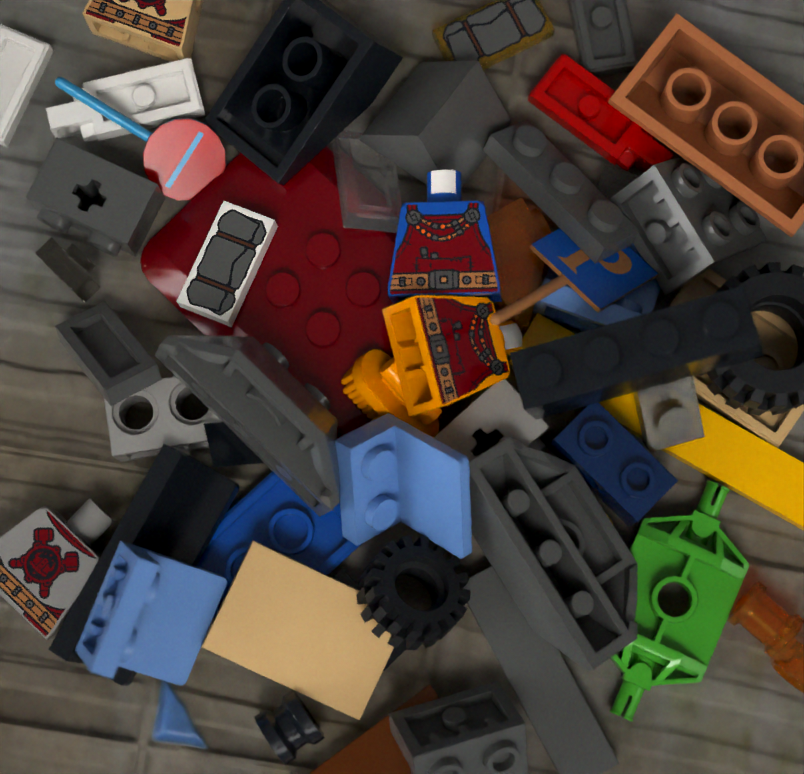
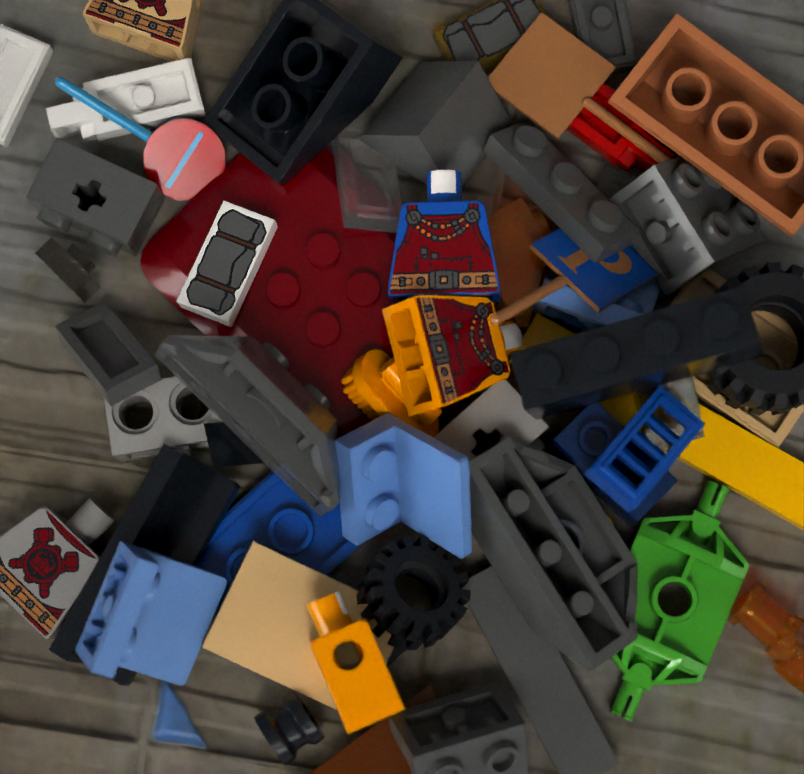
none -> light orange torso [307,591,405,734]
none -> medium nougat piece [488,12,672,163]
none -> blue slope [584,385,705,513]

